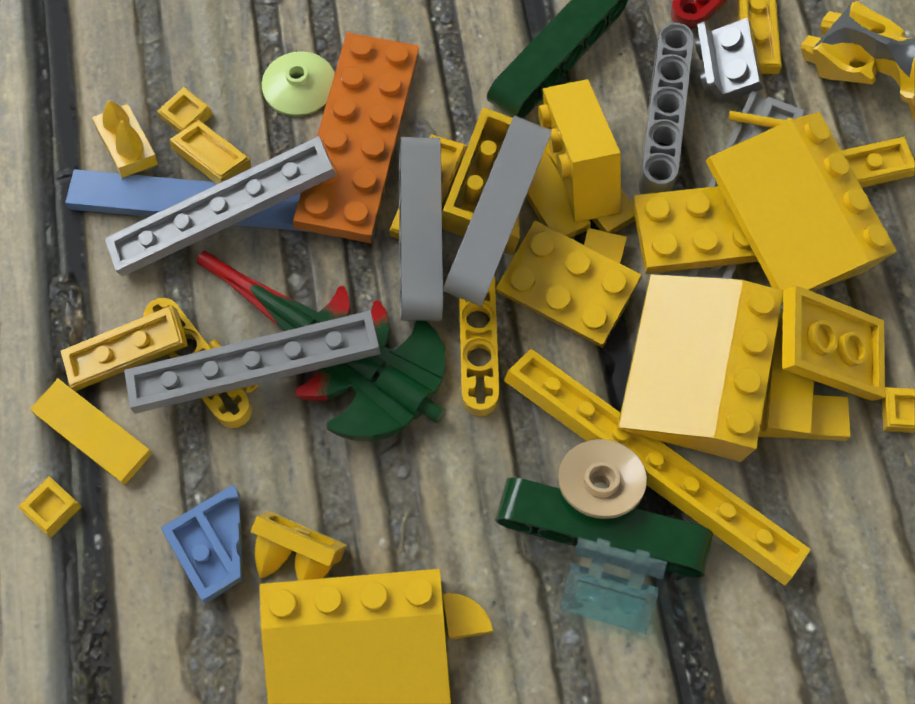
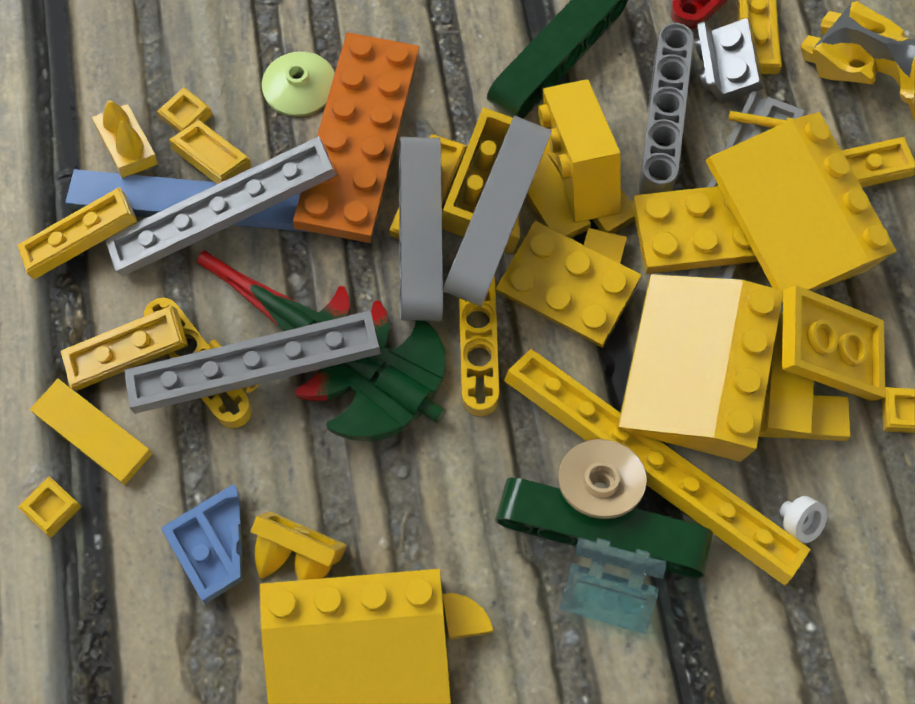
none -> yellow tile [17,187,137,280]
none -> white tile [780,496,827,543]

